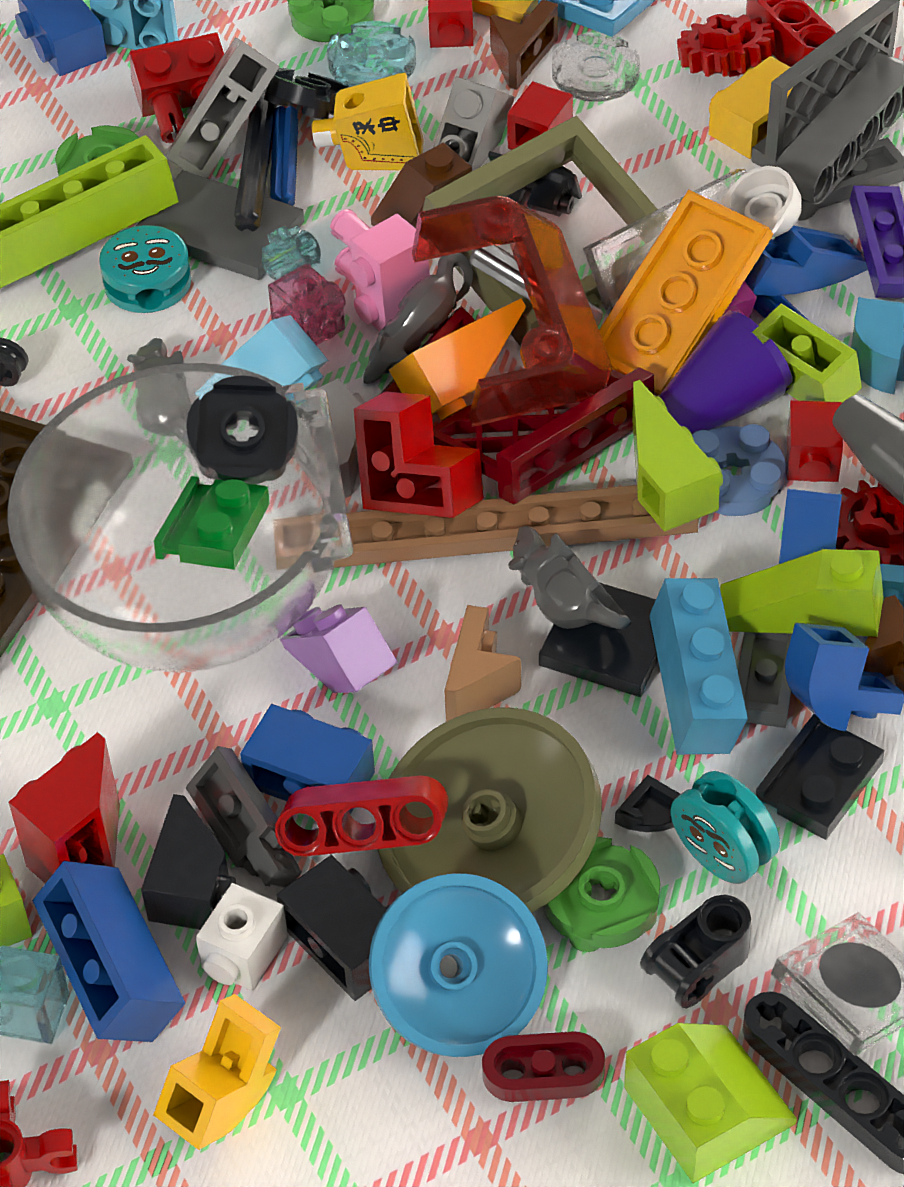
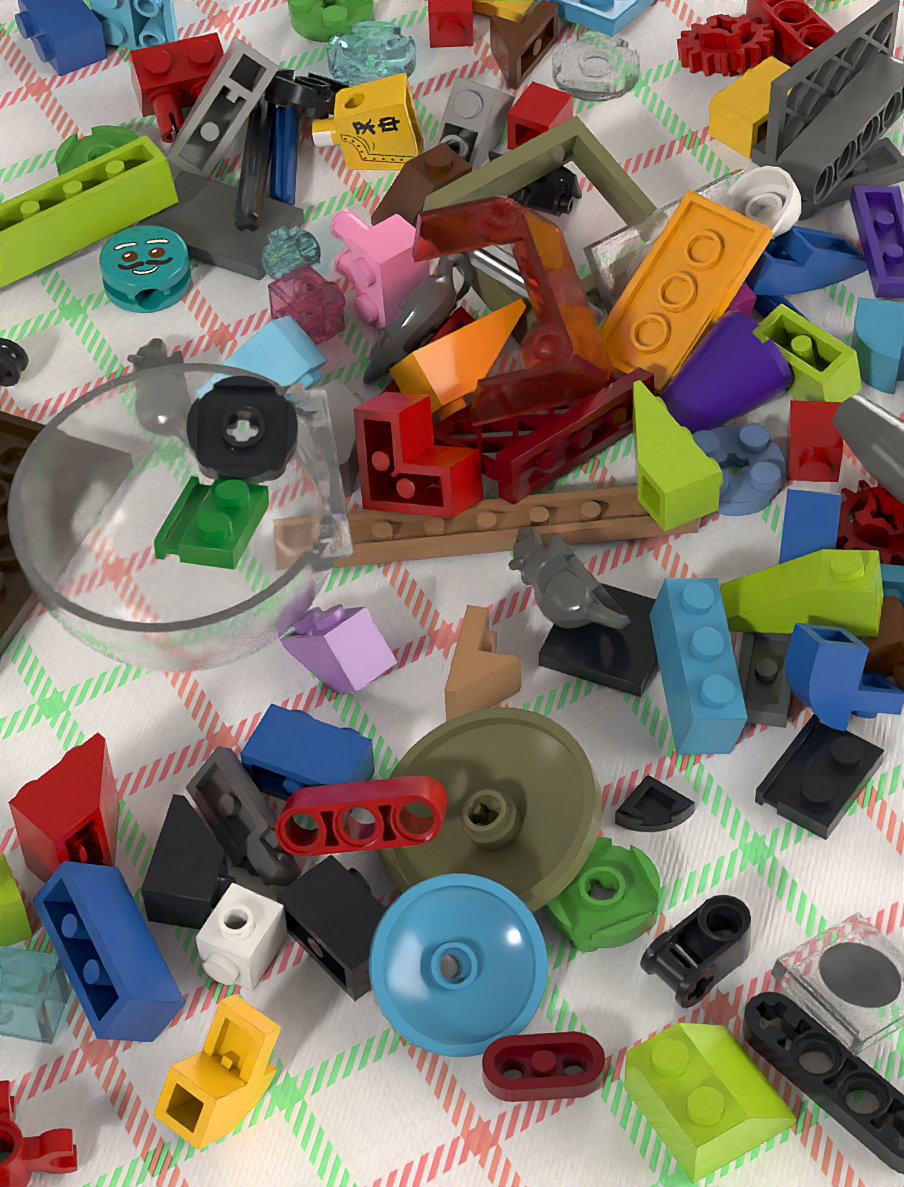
teal head [671,771,780,884] -> none

